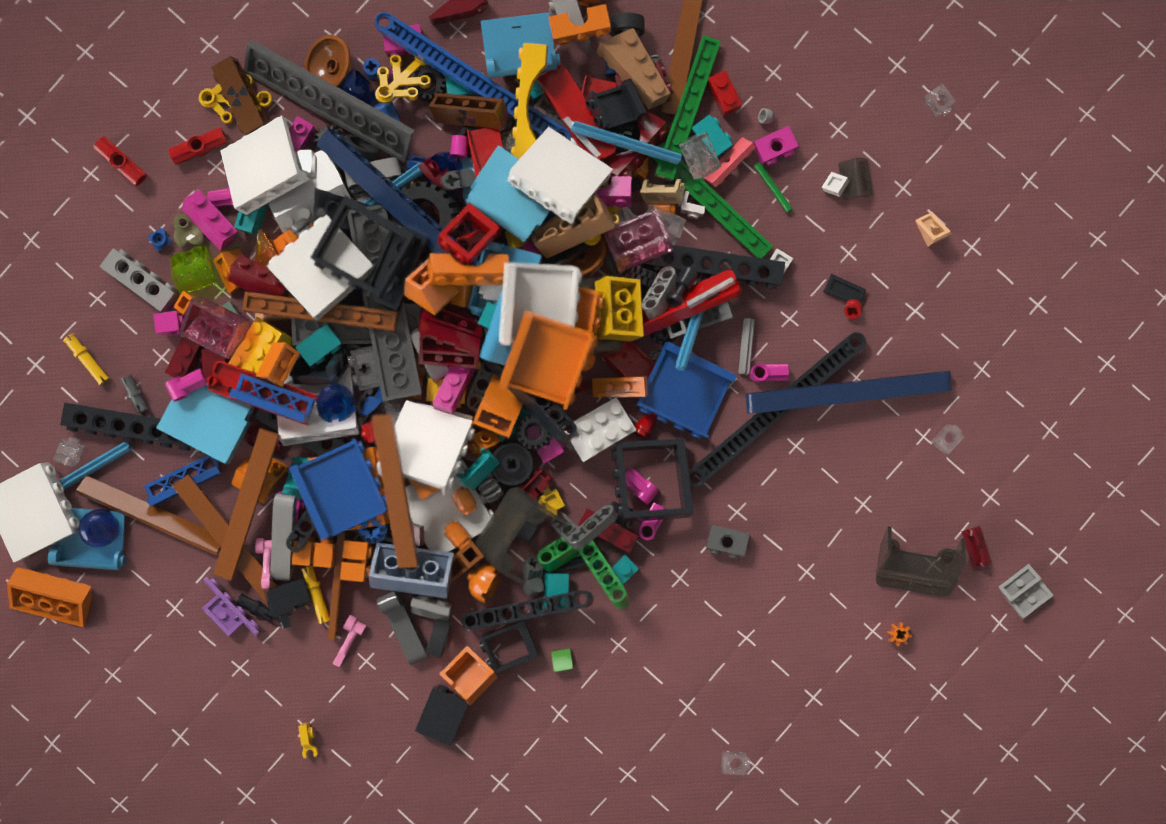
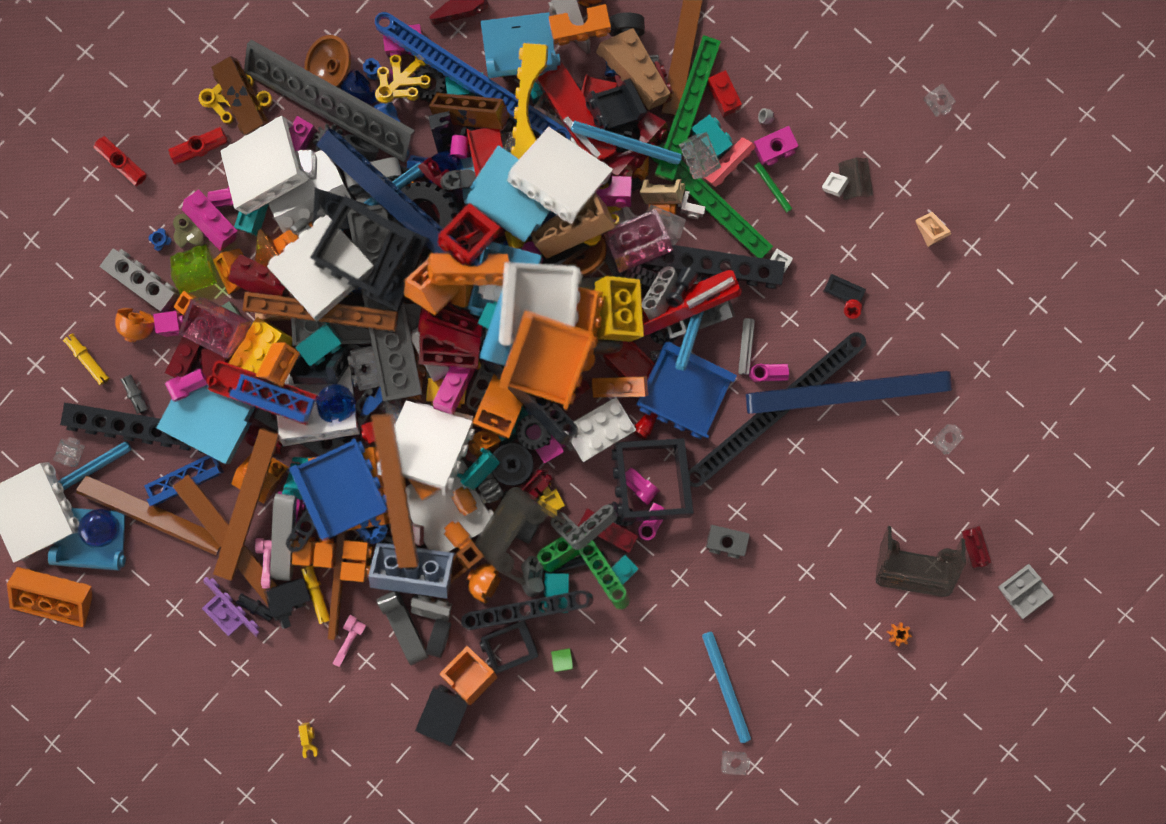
none -> orange cylinder [115,308,155,342]
none -> black hinge [428,111,455,156]
none -> dark azure axle [702,632,751,743]

